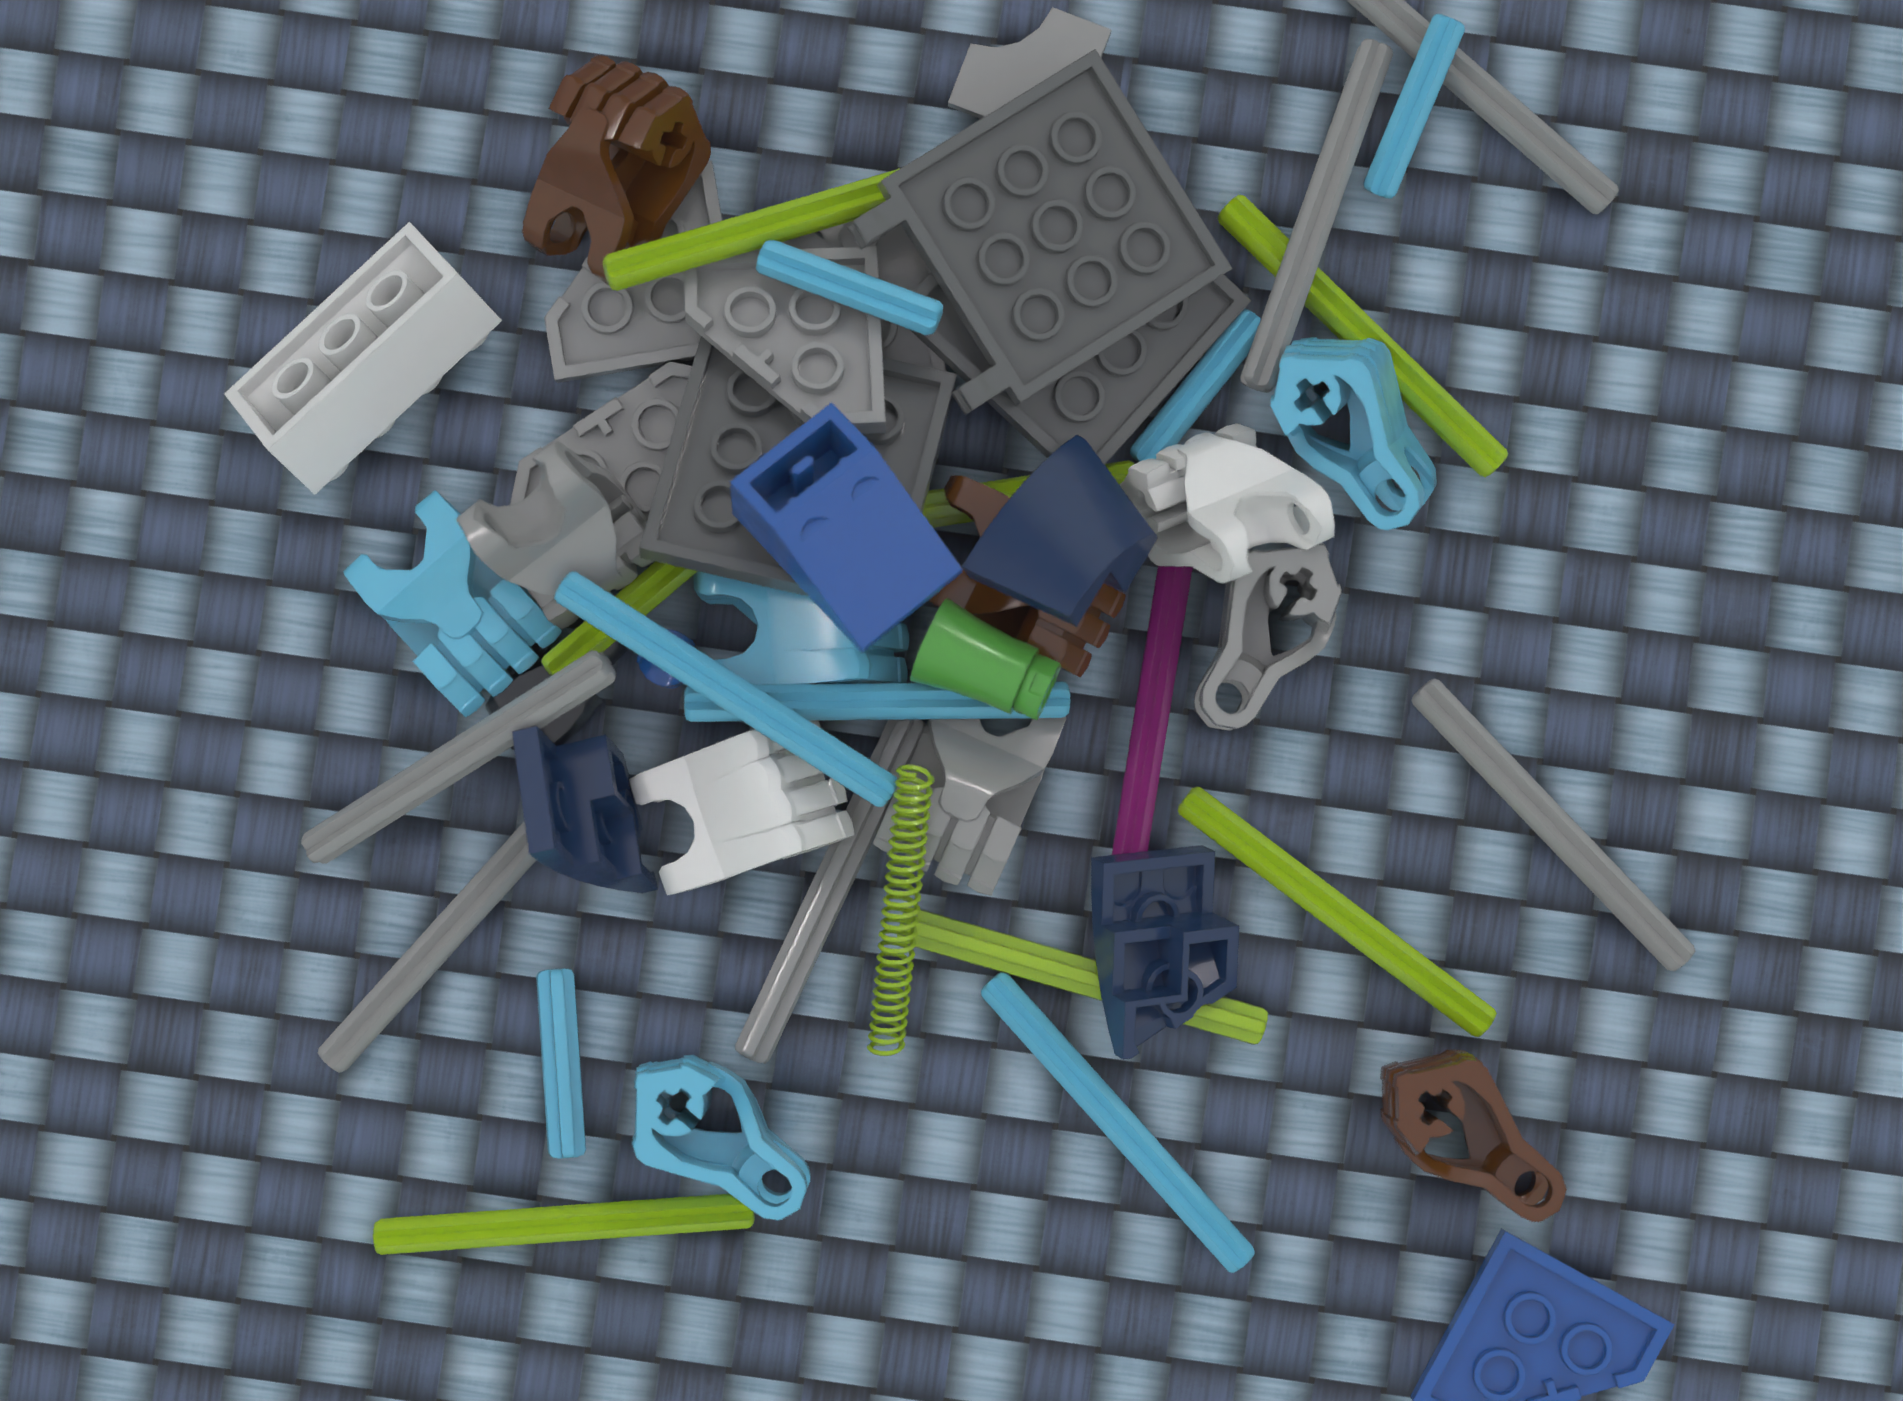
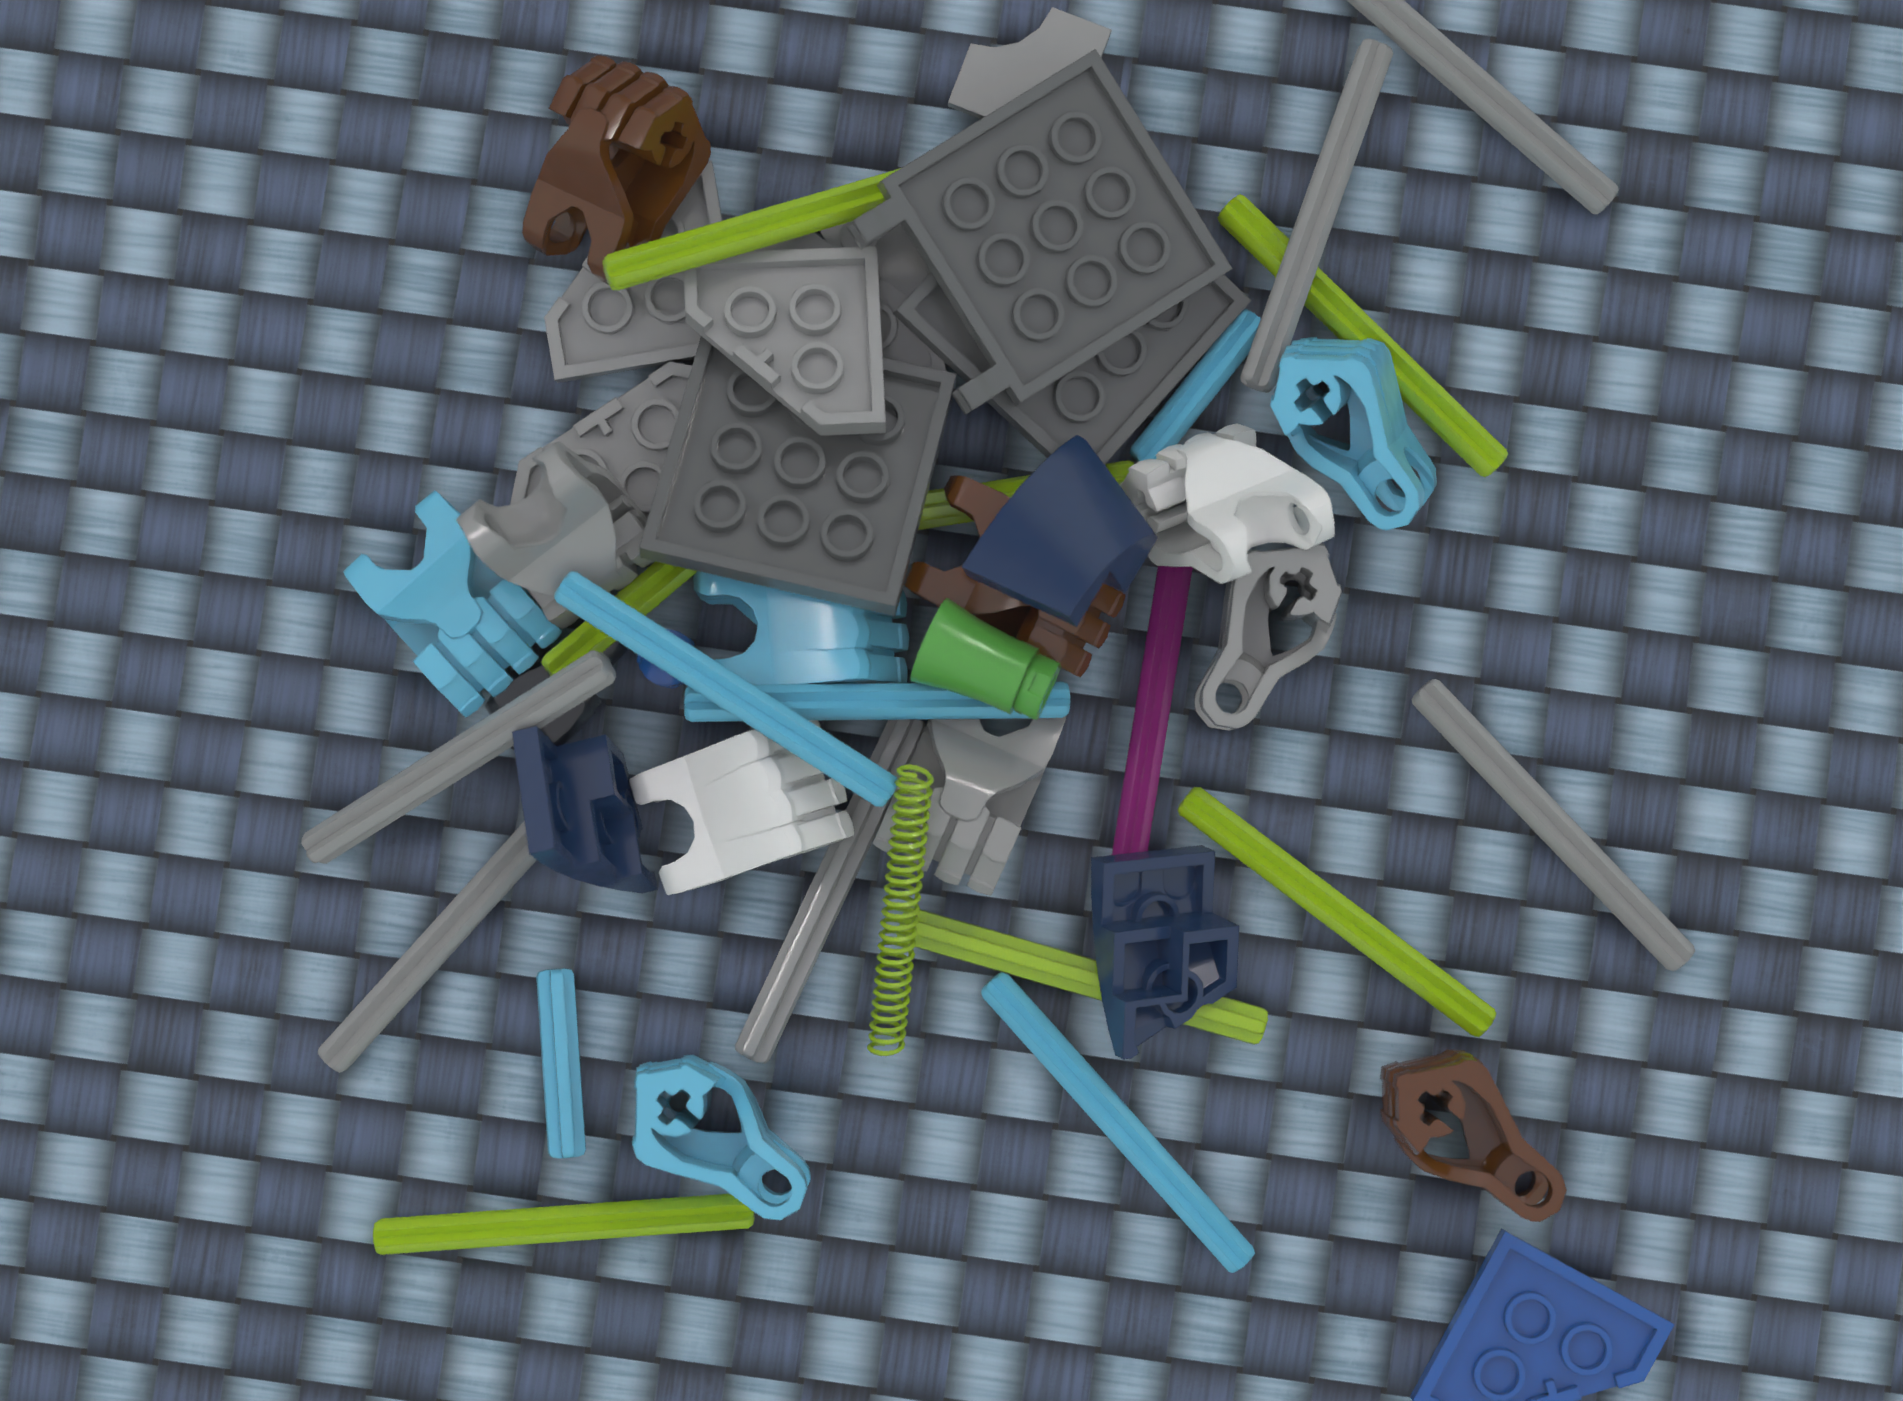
white slope [224,222,502,495] -> none
blue slope [730,402,962,653] -> none
medium azure axle [756,240,943,335] -> none
medium azure axle [1363,14,1465,199] -> none

